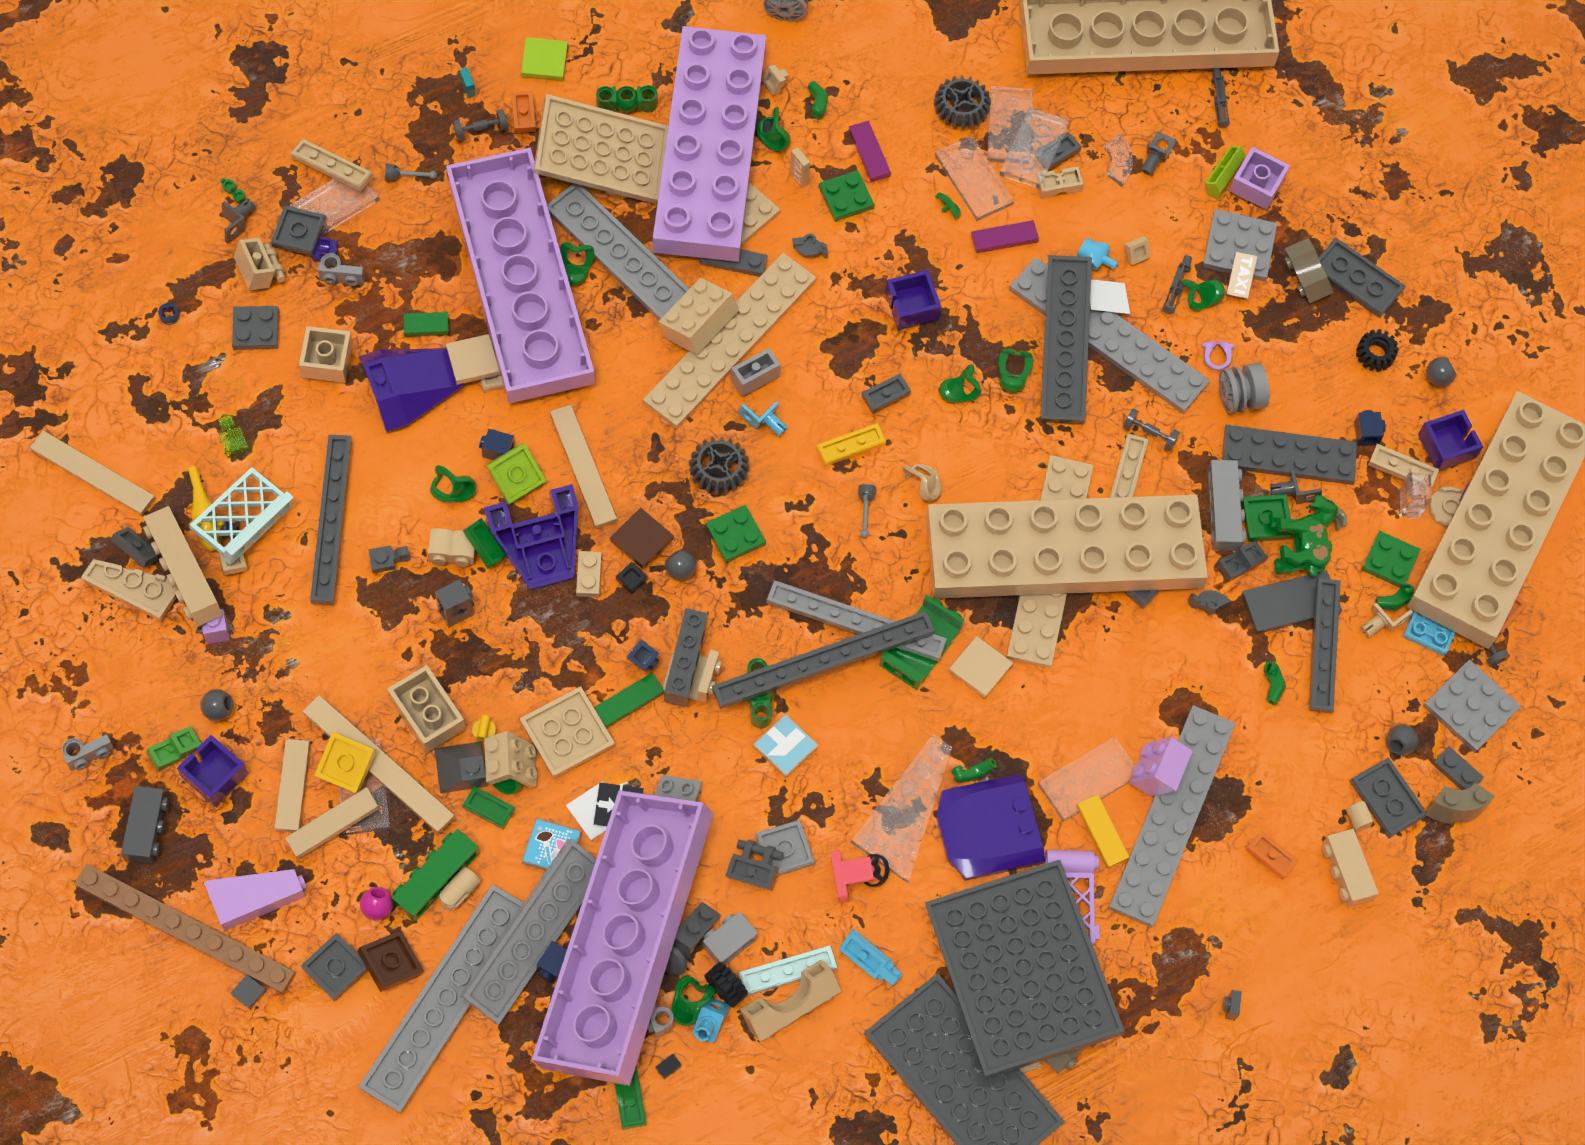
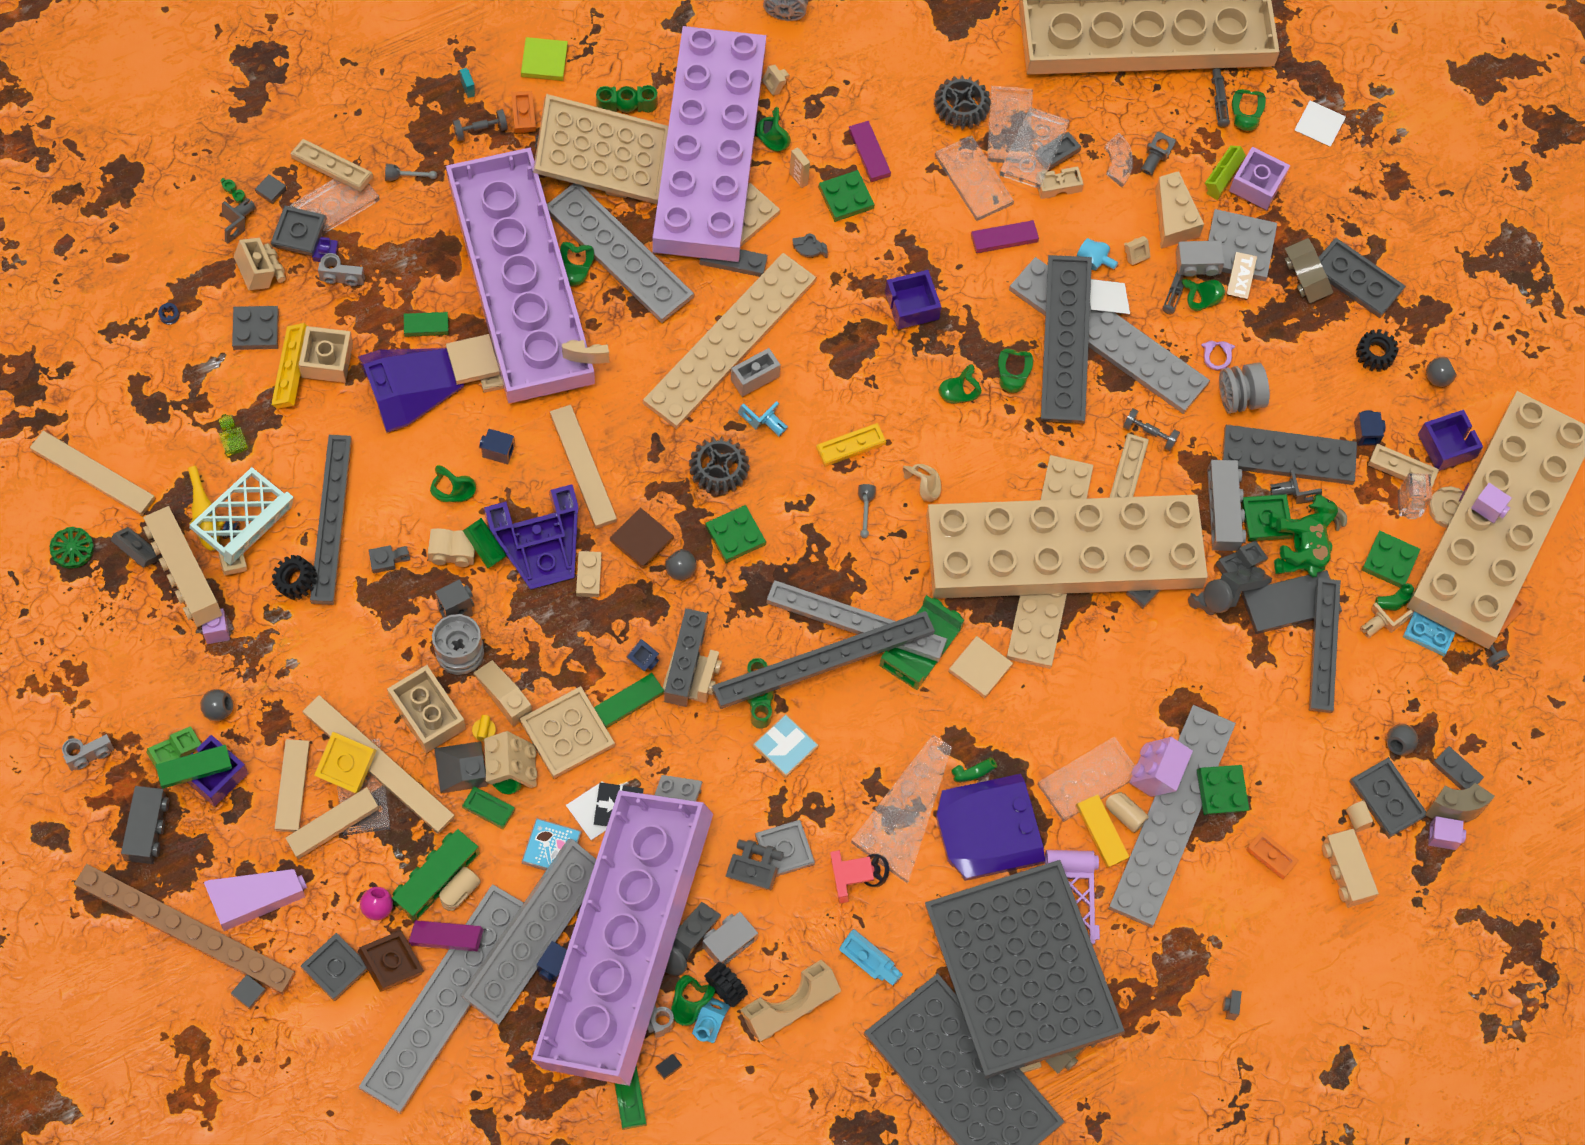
tan wing [81,559,178,621] -> none
lime tile [485,443,547,504] -> none
black tile [616,562,648,594] -> none
tan brick [658,277,739,355] -> none
light aqua tile [739,946,838,997] -> none
green arm [807,81,828,119] -> none
dark grey plate [862,374,911,413] -> none
green piece [935,192,961,220] -> none
green arm [1264,661,1286,705] -> none
light grey plate [1423,659,1521,753] -> none
none -> green wheel [49,527,94,569]
none -> green tile [156,745,232,789]
none -> dark grey tile [255,174,286,204]
none -> yellow plate [271,323,308,409]
none -> black tyre [272,555,317,600]
none -> magenta tile [409,920,484,952]
none -> light grey wheel [432,614,484,675]
none -> tan slope [473,660,532,727]
none -> tan slope [562,340,609,364]
none -> tan arm [1106,792,1149,833]
none -> tan wedge [1155,171,1204,249]
none -> light grey brick [1176,241,1224,276]
none -> green plate [1196,765,1249,815]
none -> dark grey piece [1204,567,1272,613]
none -> green piece [1232,89,1266,131]
none -> white sticker [1295,101,1346,147]
none -> lavender brick [1428,816,1466,850]
none -> lavender brick [1471,483,1512,523]

